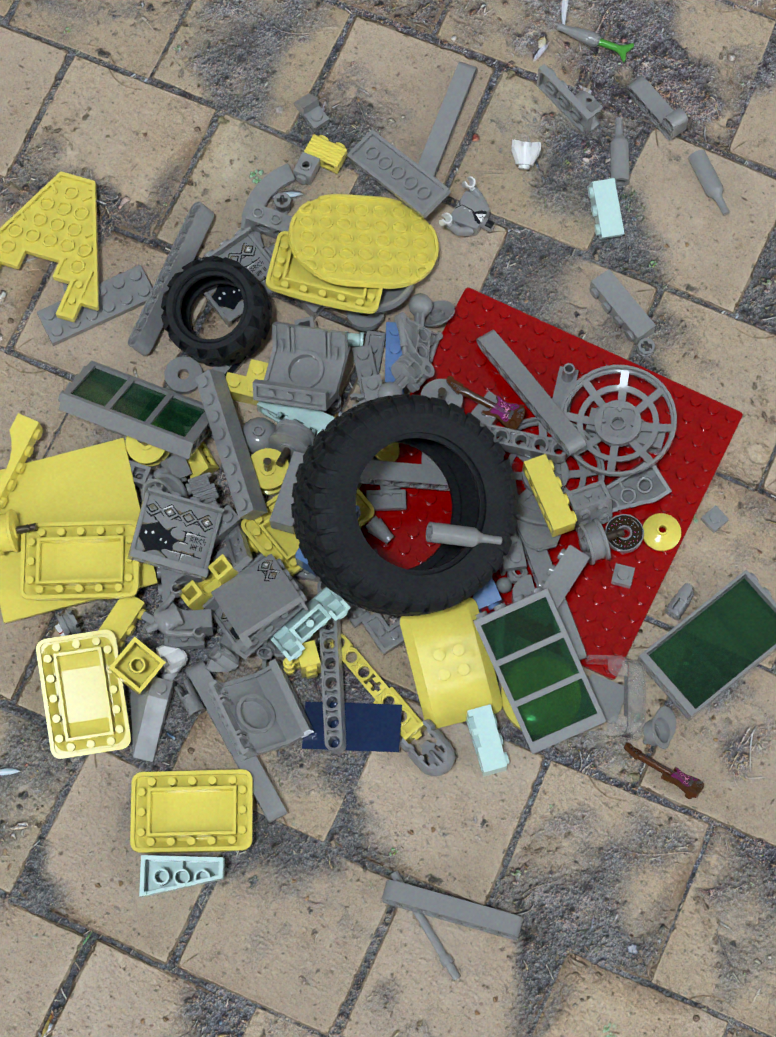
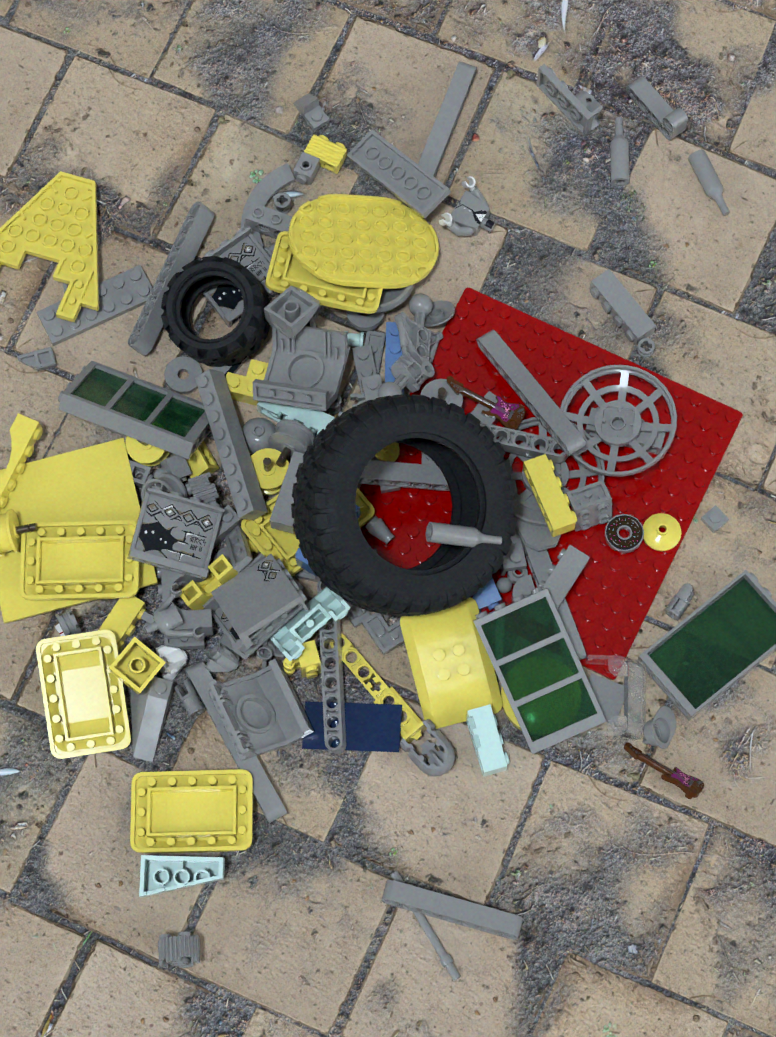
light grey plate [366,489,406,511] -> none
white brick [511,139,541,170] -> none
light grey piece [552,363,579,412] -> none
light grey piece [557,23,634,63] -> none
light grey wheel [576,518,625,565] -> none
light aqua wedge [587,178,625,240] -> none
light grey wedge [606,461,672,512] -> none
light grey plate [611,563,635,588] -> none
none -> light grey tile [17,347,57,371]
none -> light grey brick [158,932,200,968]
none -> light grey slope [264,286,320,339]

